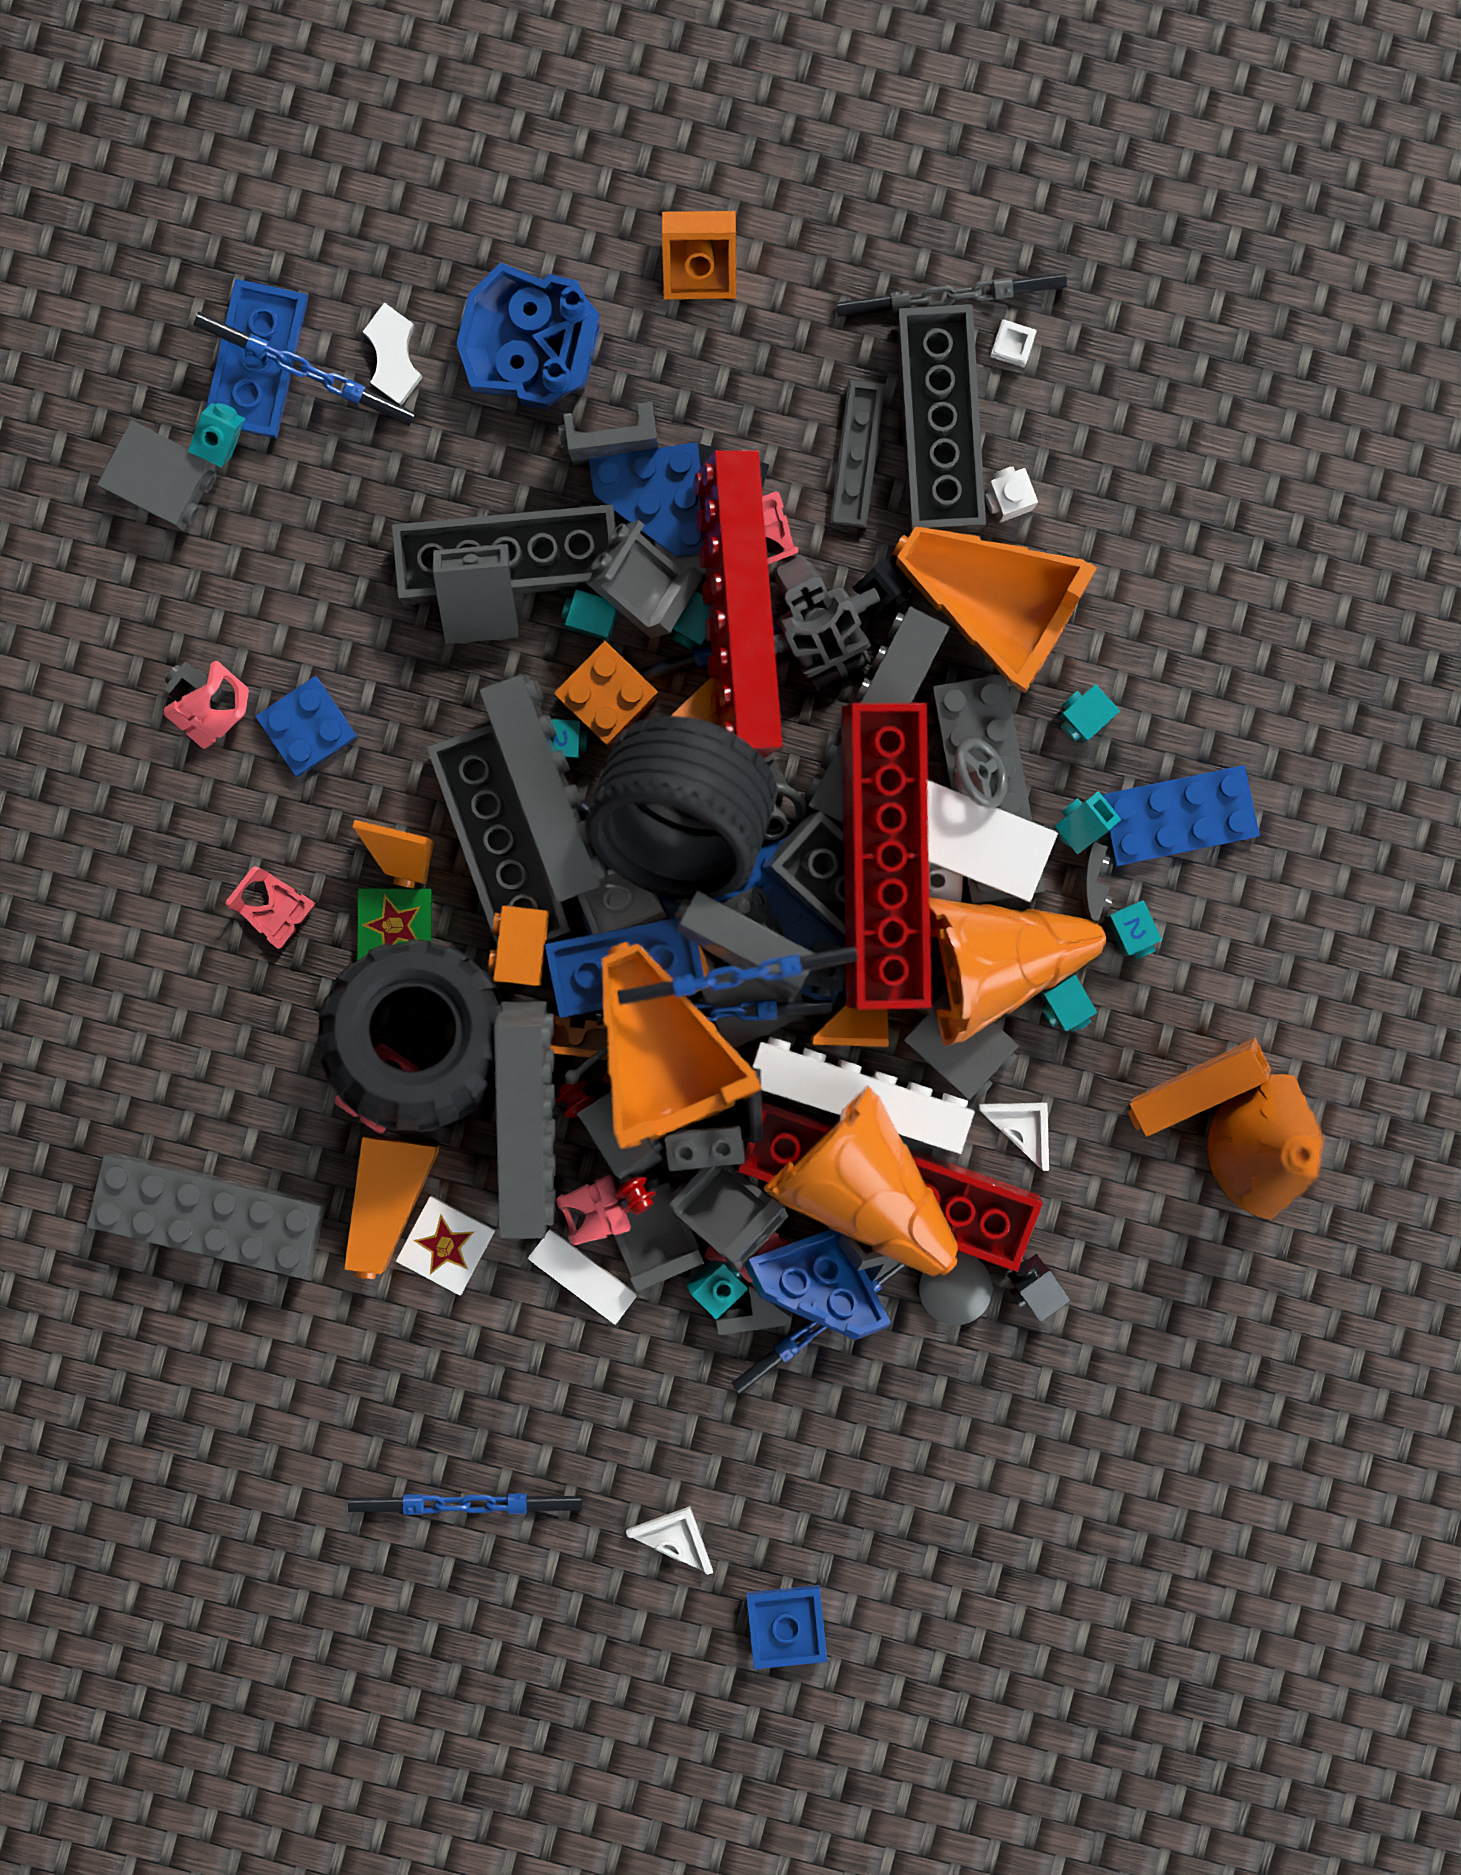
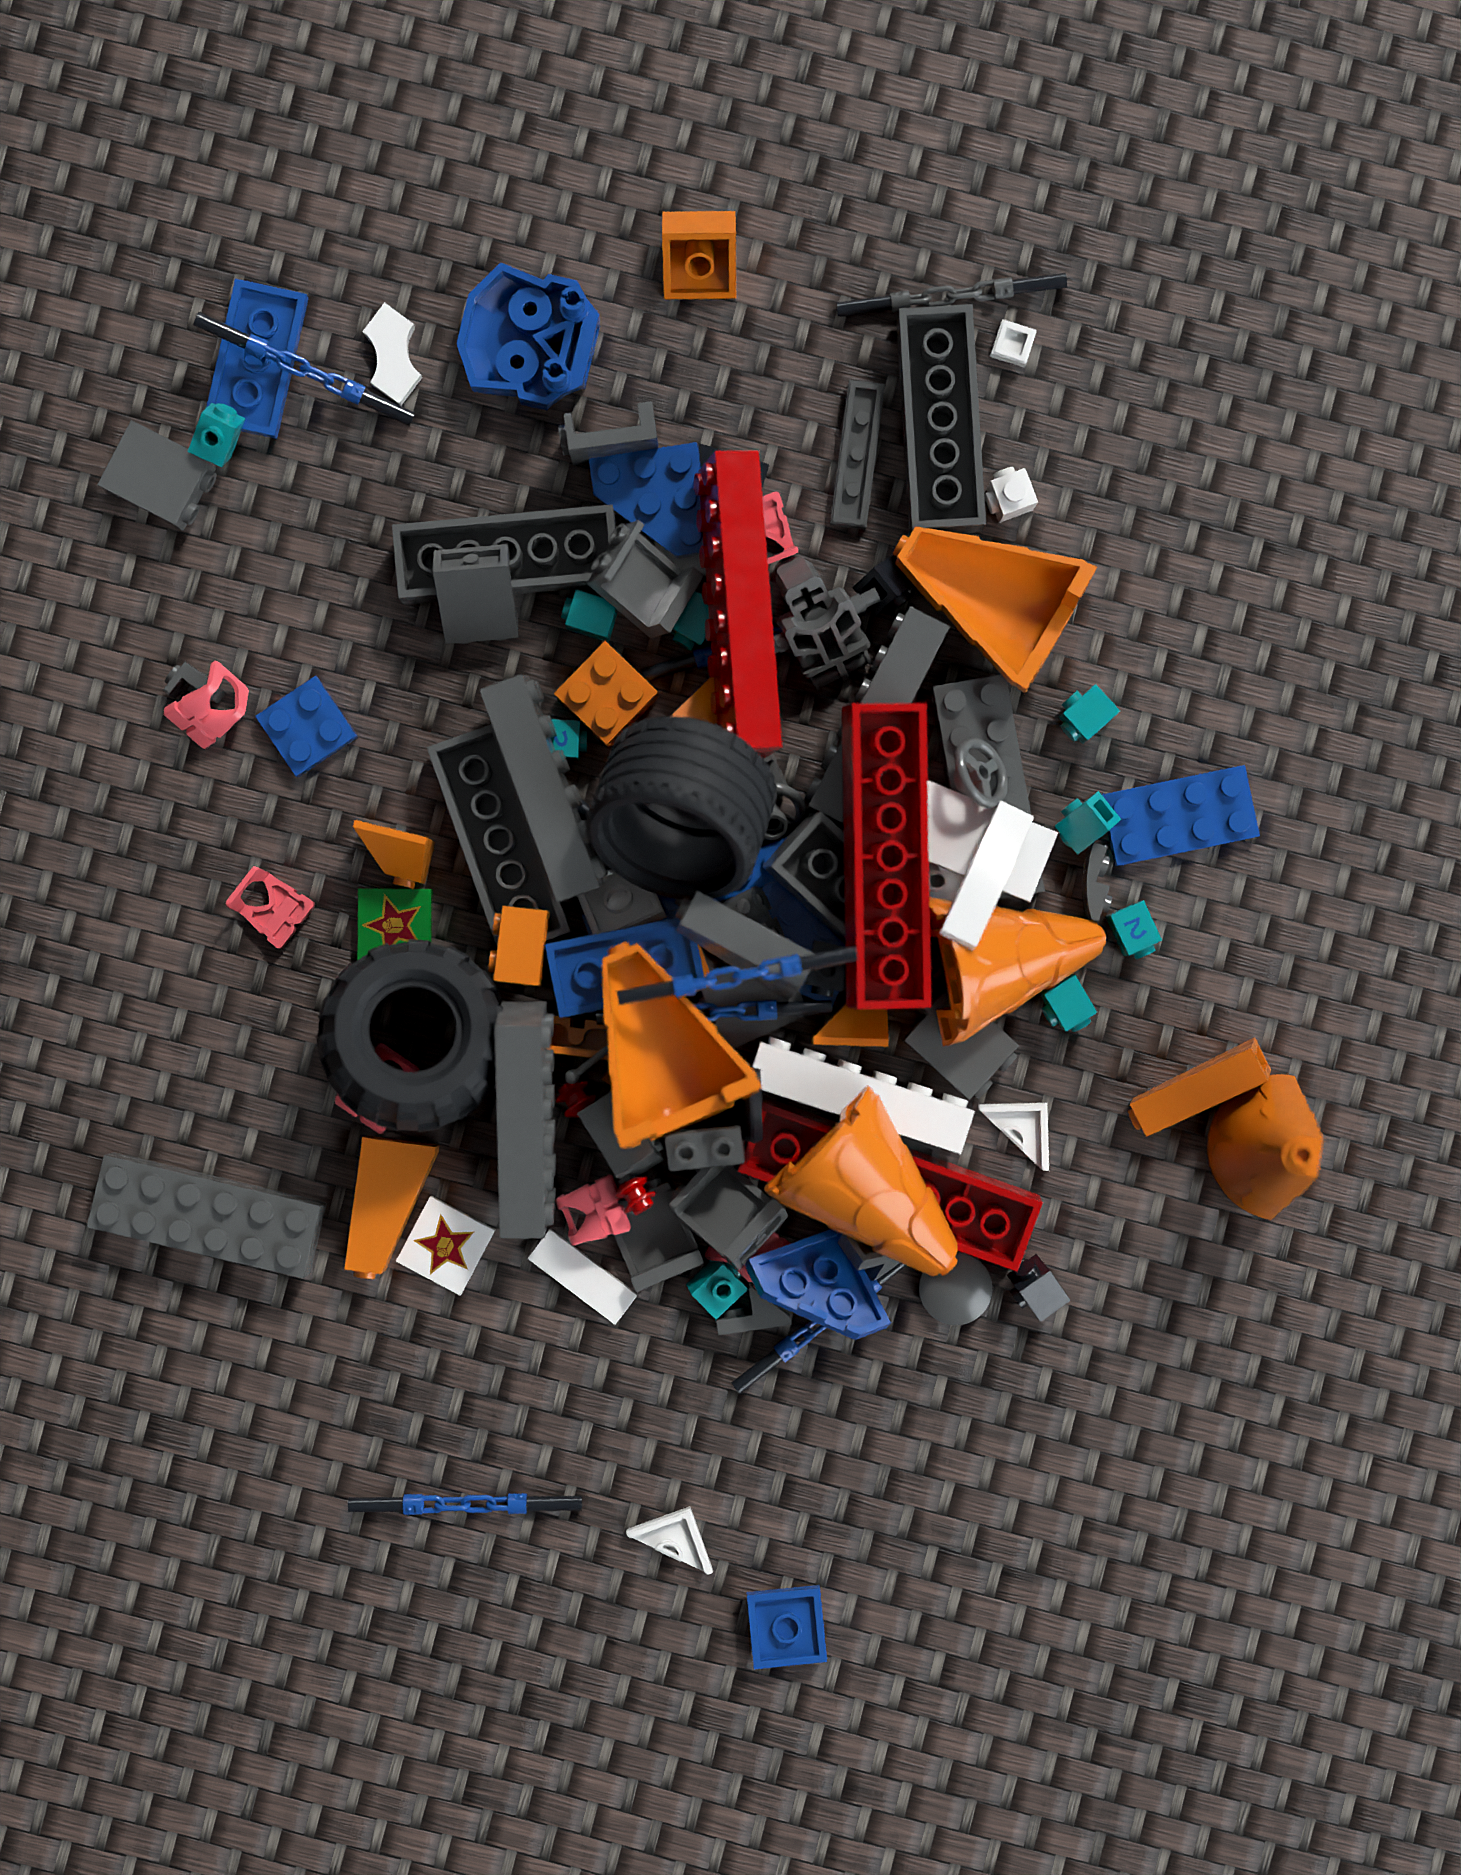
none -> white slope [940,800,1034,950]

